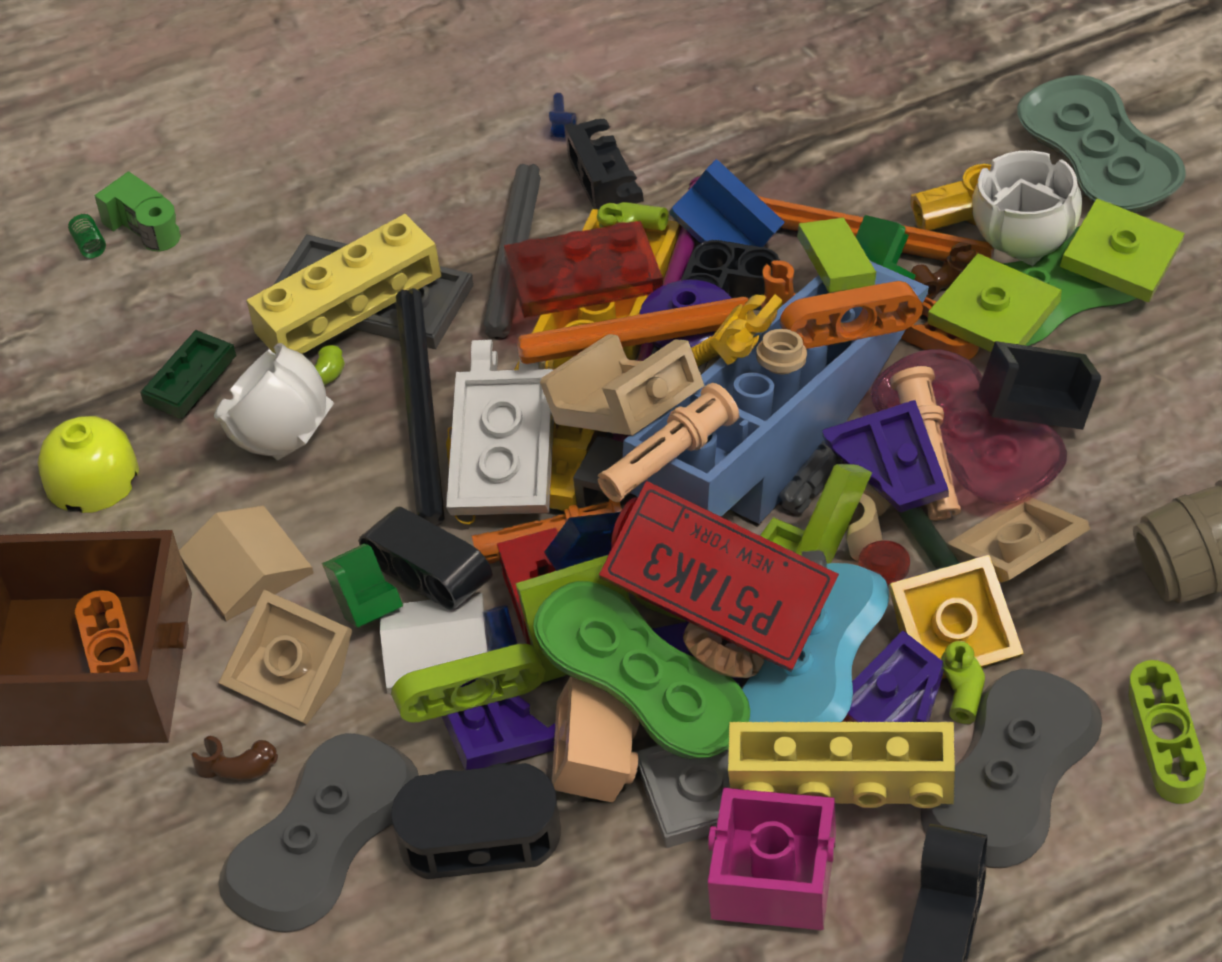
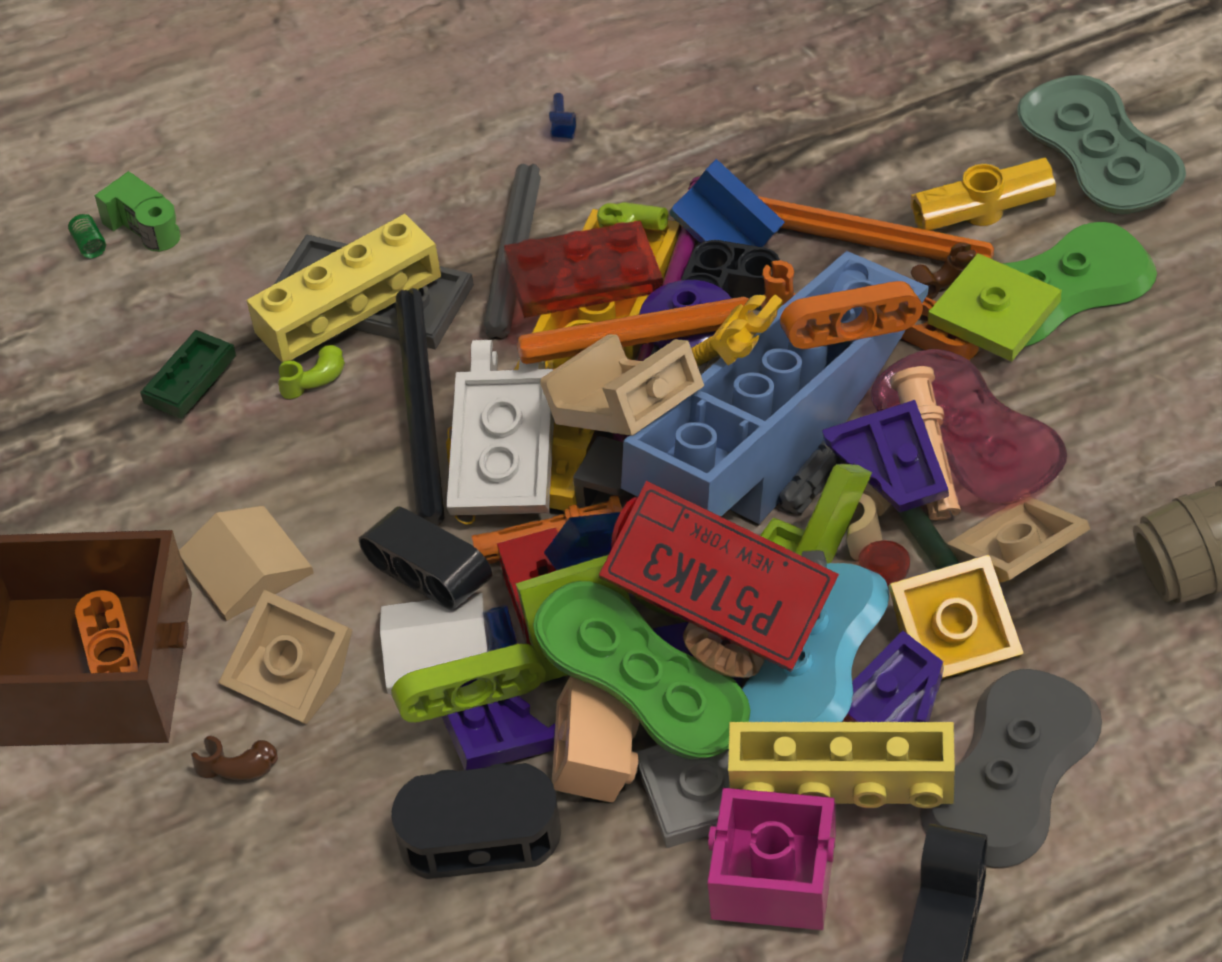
neon yellow cylinder [37,416,139,513] -> none
white piece [214,343,334,461] -> none
dark grey plate [218,733,419,932] -> none
green panel [321,544,404,628] -> none
black hinge [564,119,644,210] -> none
light nougat pin [598,383,739,502] -> none
tan plate [756,329,807,375] -> none
lime tile [797,217,876,293] -> none
green panel [856,215,916,280] -> none
lime arm [941,641,985,724] -> none
white piece [973,151,1082,266] -> none
black panel [977,341,1101,430] -> none
lime plate [1060,198,1185,303] -> none
lime beam [1128,660,1206,804] -> none

